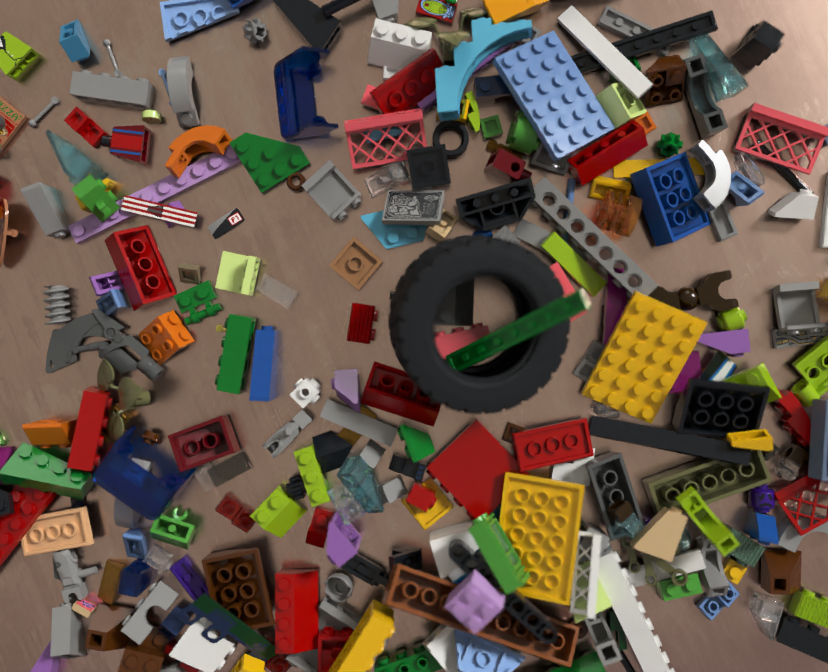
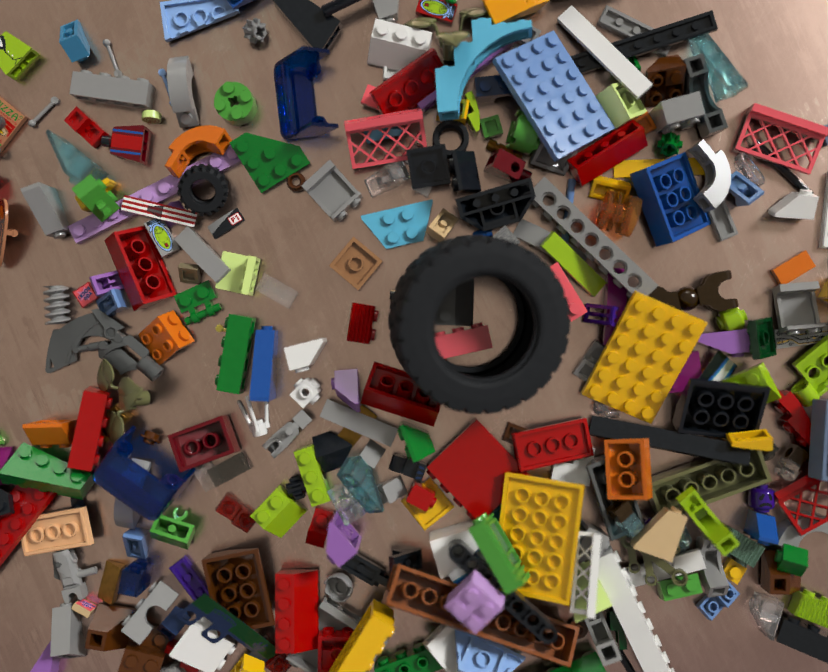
clear bracket [143,543,174,575] -> none
tile [382,190,445,225] -> none
green plate [445,289,591,372] -> none
black wedge [731,20,785,70] -> none
none -> tile [72,282,100,308]
none -> tile [144,218,180,258]
none -> light grey slope [174,226,231,283]
none -> black tyre [177,164,229,216]
none -> bright green brick [214,81,257,126]
none -> white plant [237,396,270,437]
none -> white slope [284,338,327,373]
none -> black slope [448,151,481,197]
none -> dark purple tile [583,303,619,327]
none -> orange slope [604,438,653,500]
none -> light grey brick [650,91,705,135]
none -> dark green plate [747,317,777,360]
none -> orange tile [770,250,816,284]
none -> green brick [774,543,808,577]

